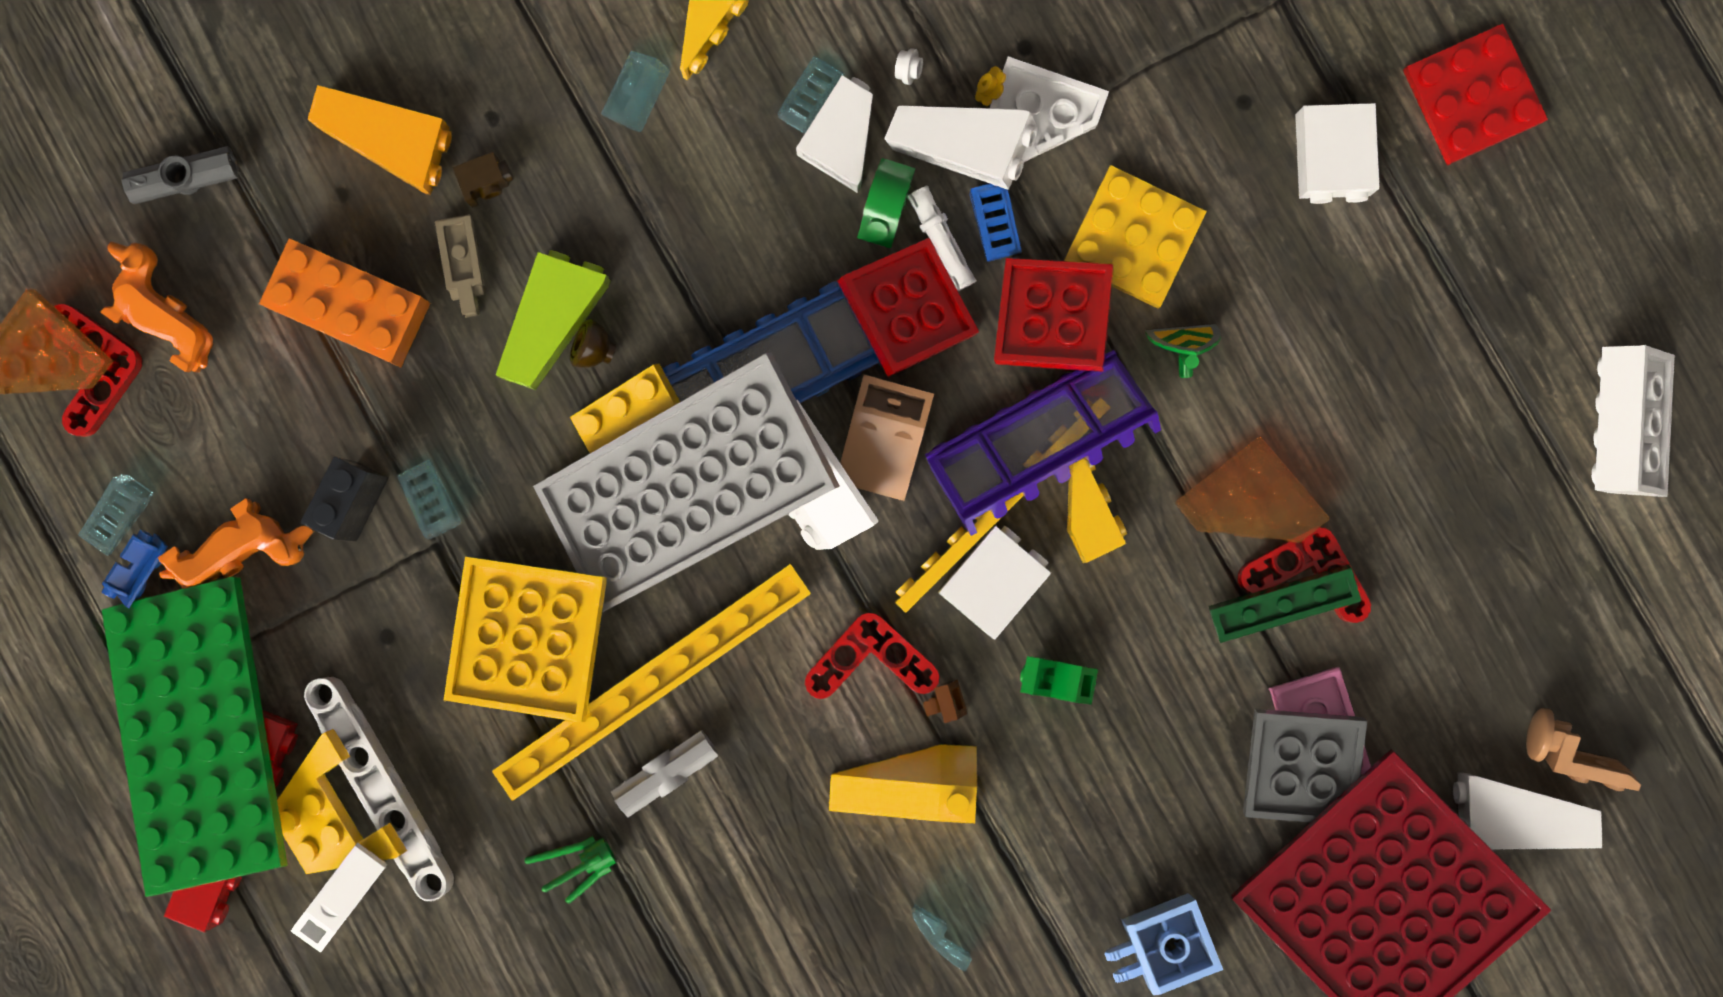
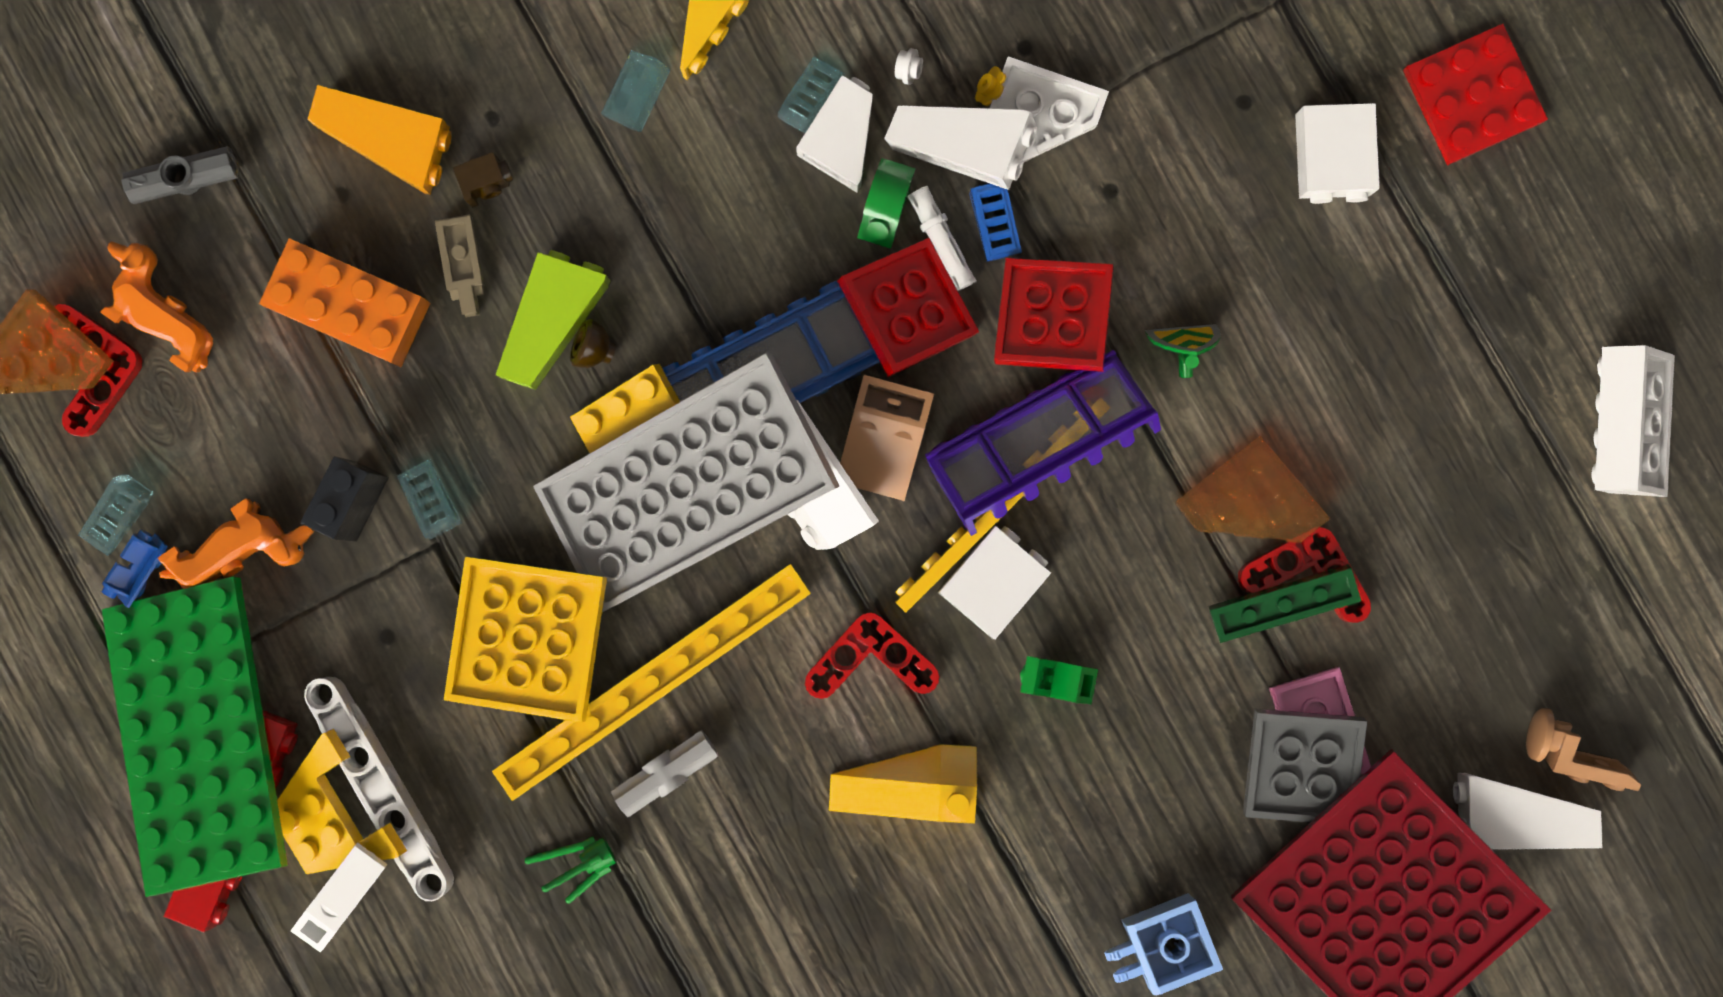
clear light blue slope [911,904,972,972] -> none
reddish brown tile [923,679,968,723] -> none
yellow plate [1064,165,1207,309] -> none
yellow slope [1067,457,1127,563] -> none

